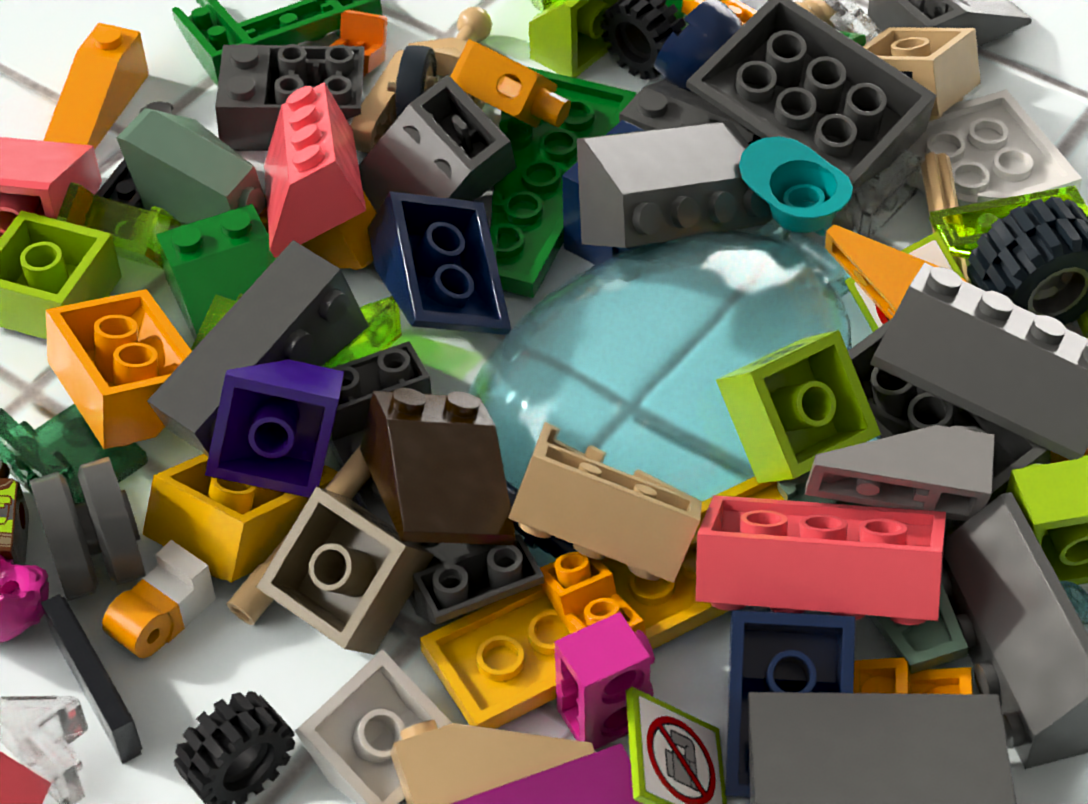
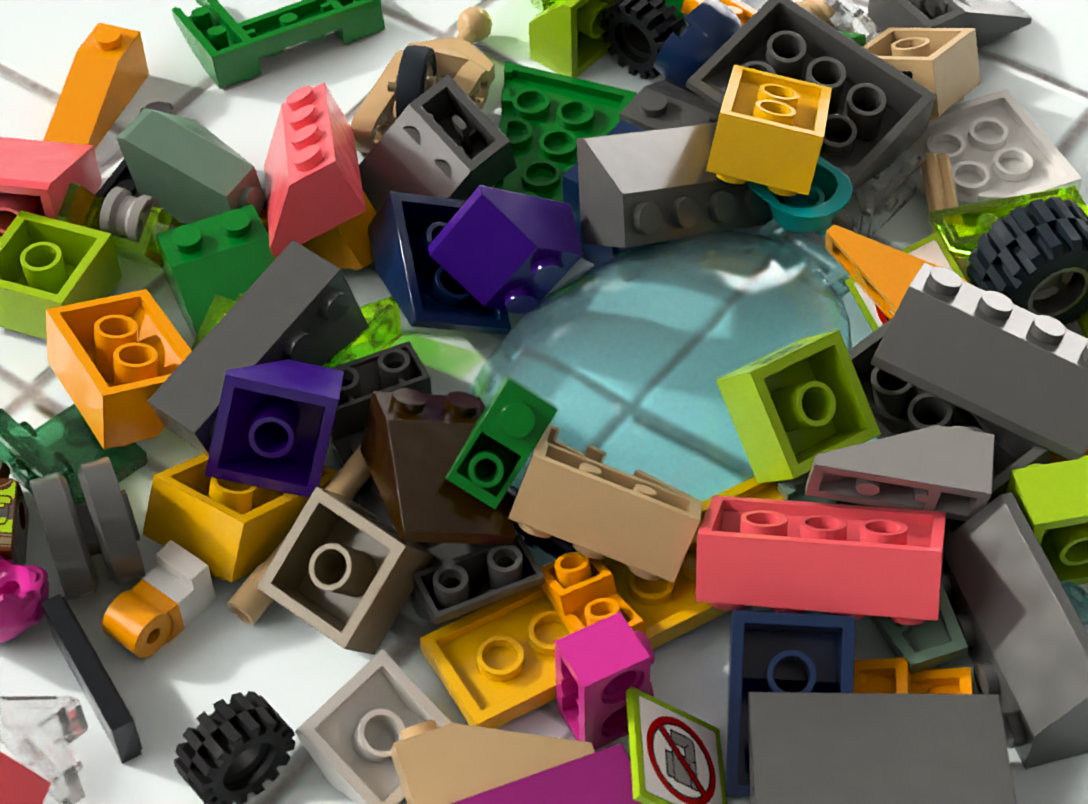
dark grey slope [215,44,365,151] -> none
orange bracket [329,10,388,77] -> none
light orange torso [450,39,571,128] -> none
none -> light grey wheel [99,187,160,246]
none -> dark purple slope [428,185,583,314]
none -> green slope [445,375,558,509]
none -> yellow slope [706,65,832,197]

